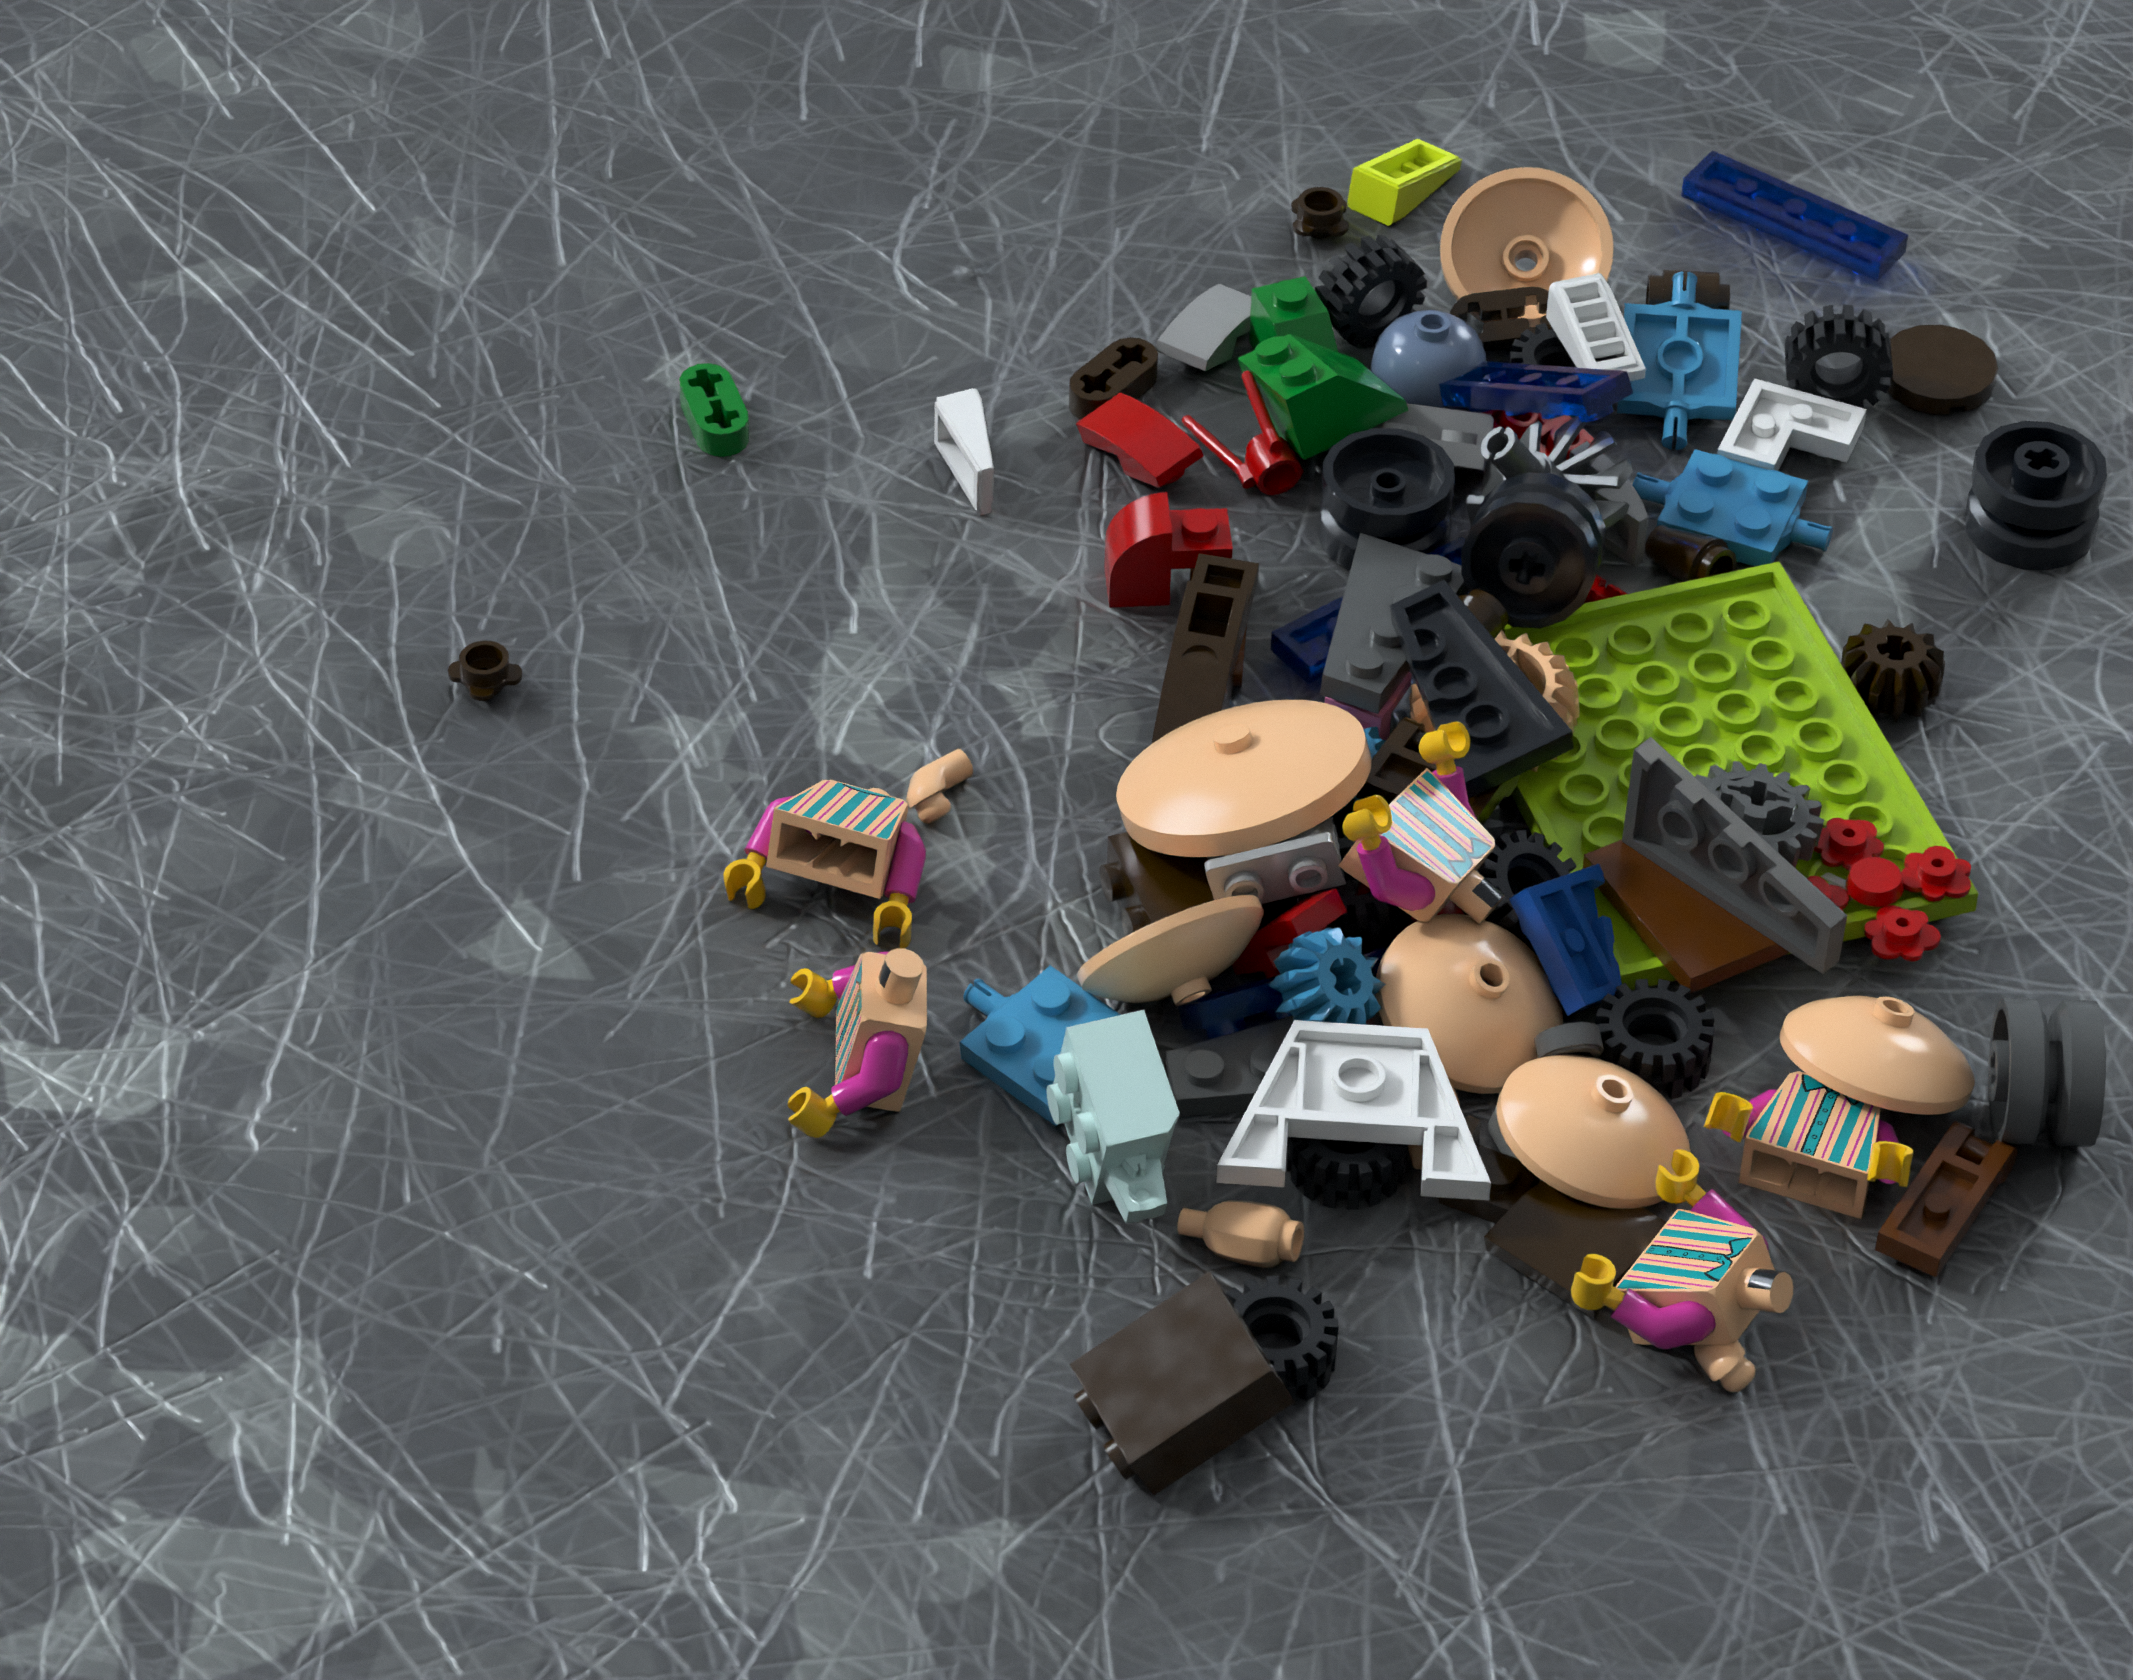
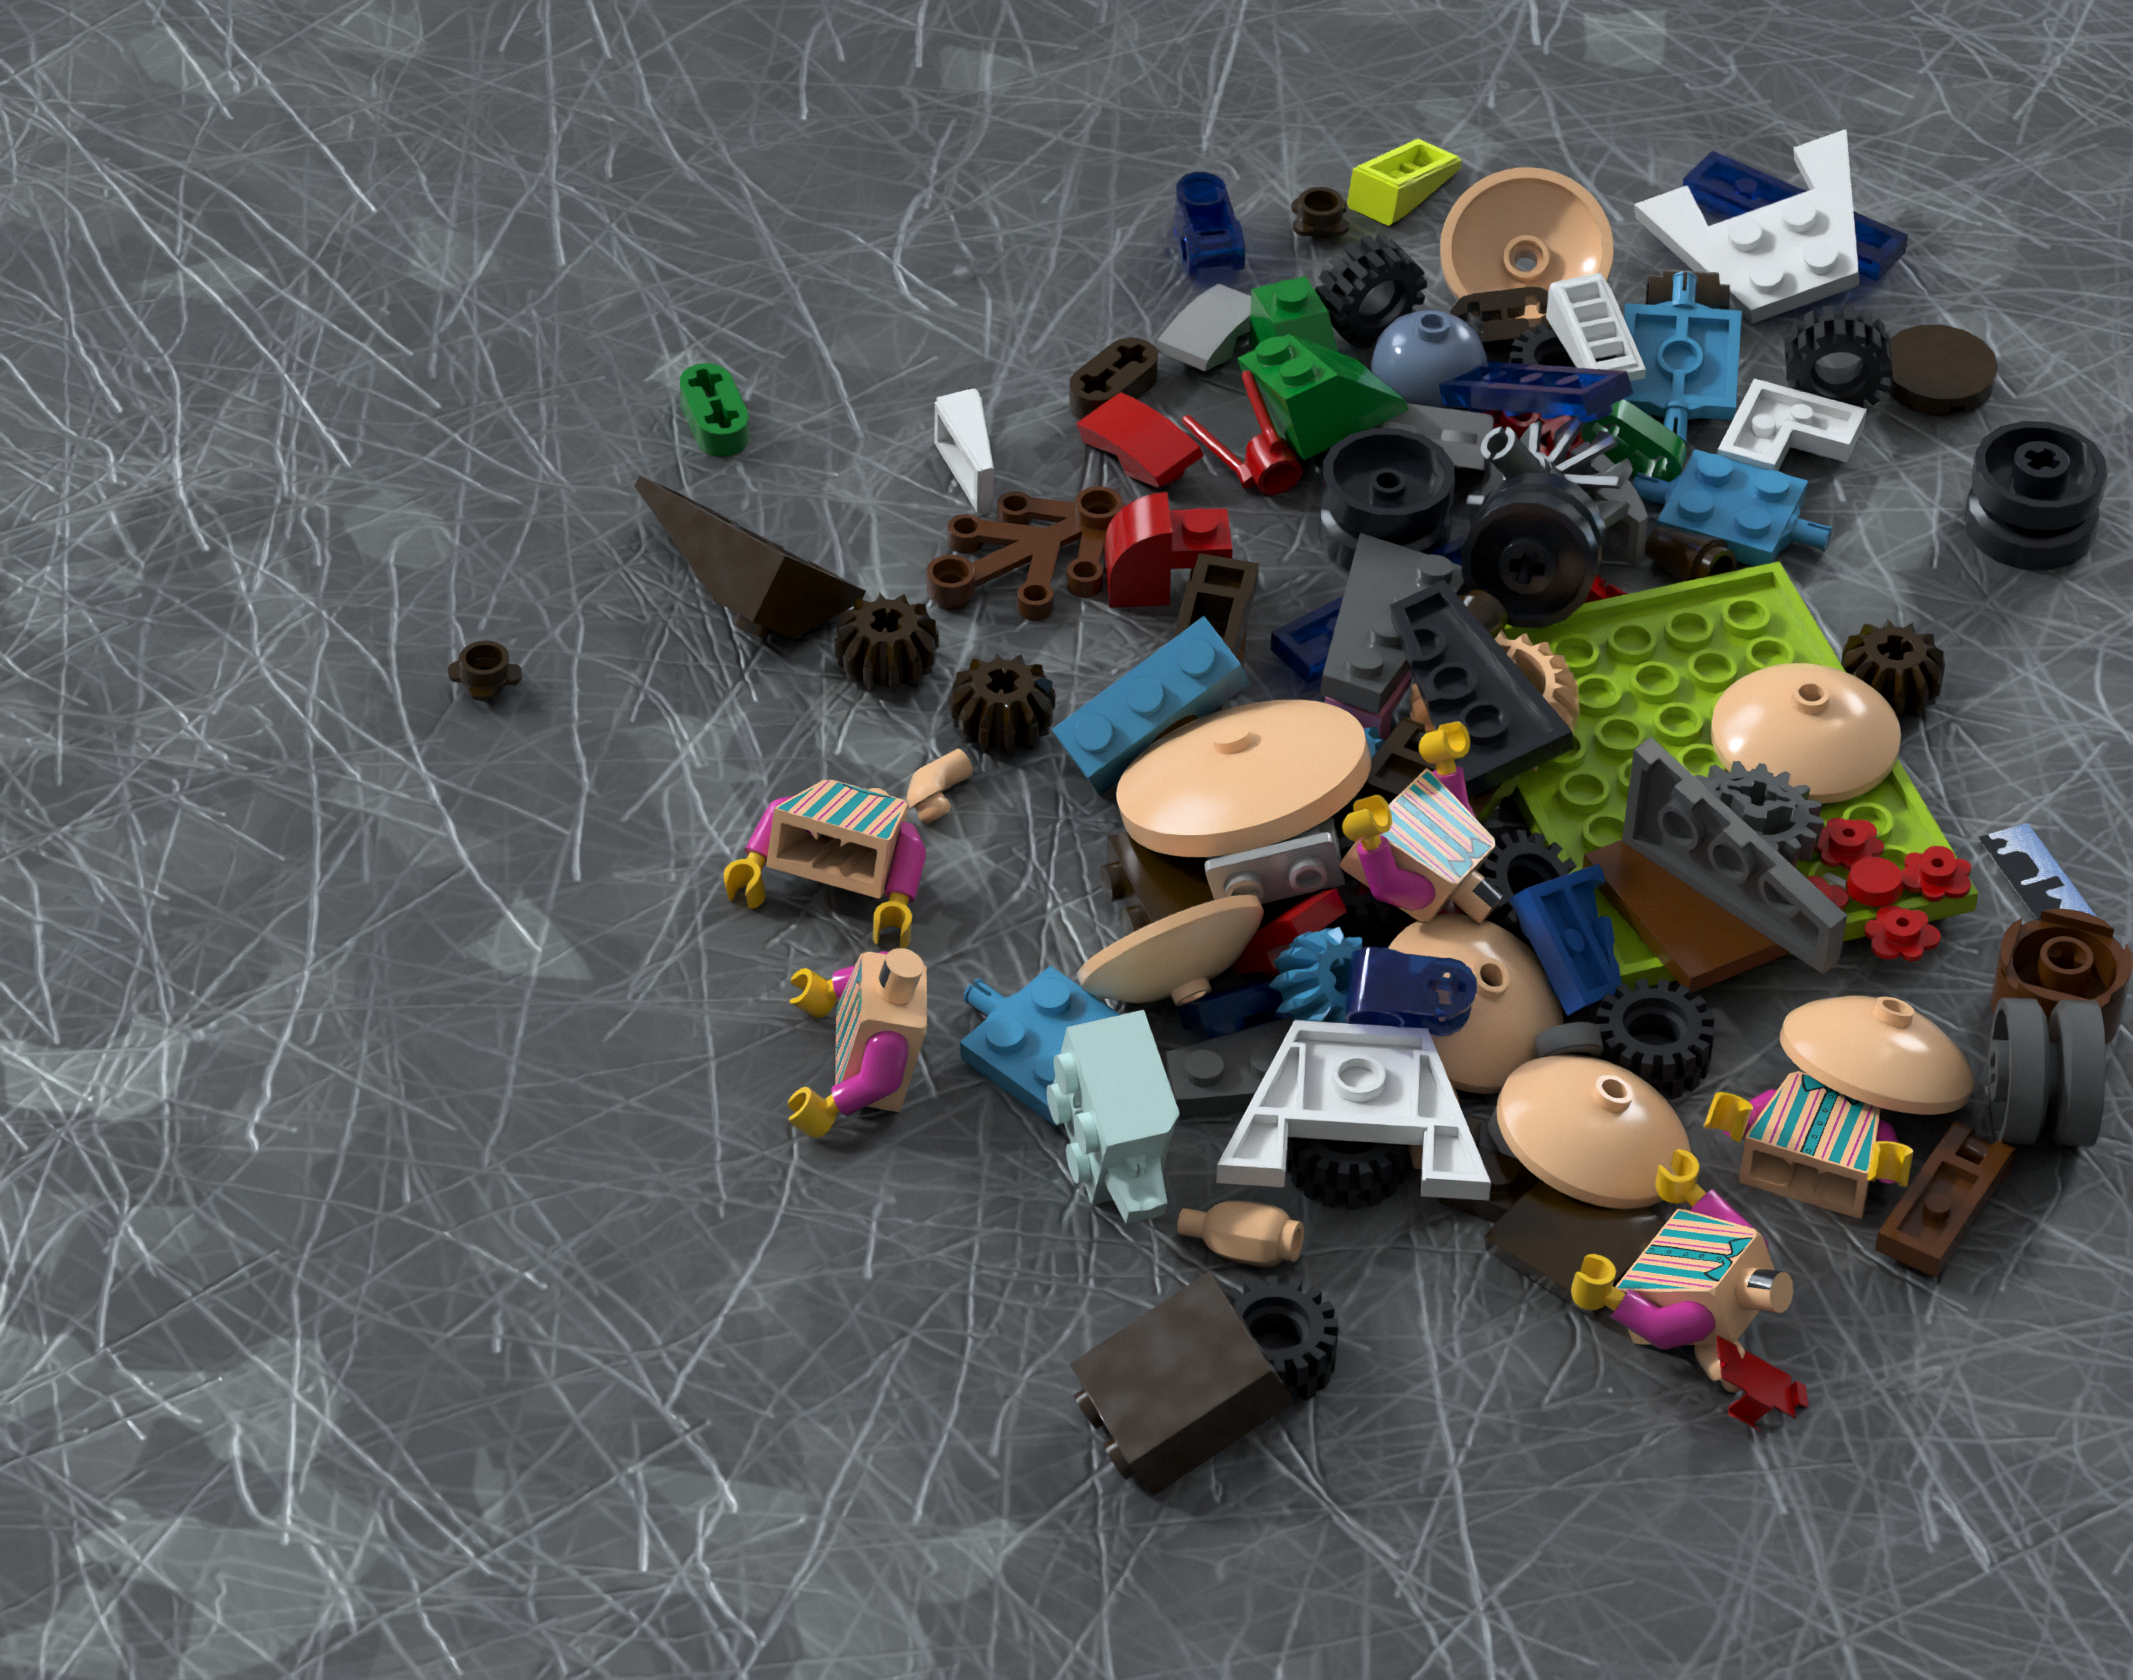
none -> dark brown wedge [634,475,866,639]
none -> dark brown gear [834,592,939,694]
none -> reddish brown plant [926,486,1126,621]
none -> dark brown gear [950,652,1056,756]
none -> dark azure arch [1051,616,1251,796]
none -> clear blue piece [1174,172,1245,276]
none -> clear blue piece [1345,947,1477,1036]
none -> green beam [1581,396,1687,482]
none -> white wing [1634,129,1859,324]
none -> light nougat dish [1711,663,1901,804]
none -> red piece [1716,1335,1809,1432]
none -> sticker [1978,823,2097,919]
none -> reddish brown brick [1991,908,2133,1046]

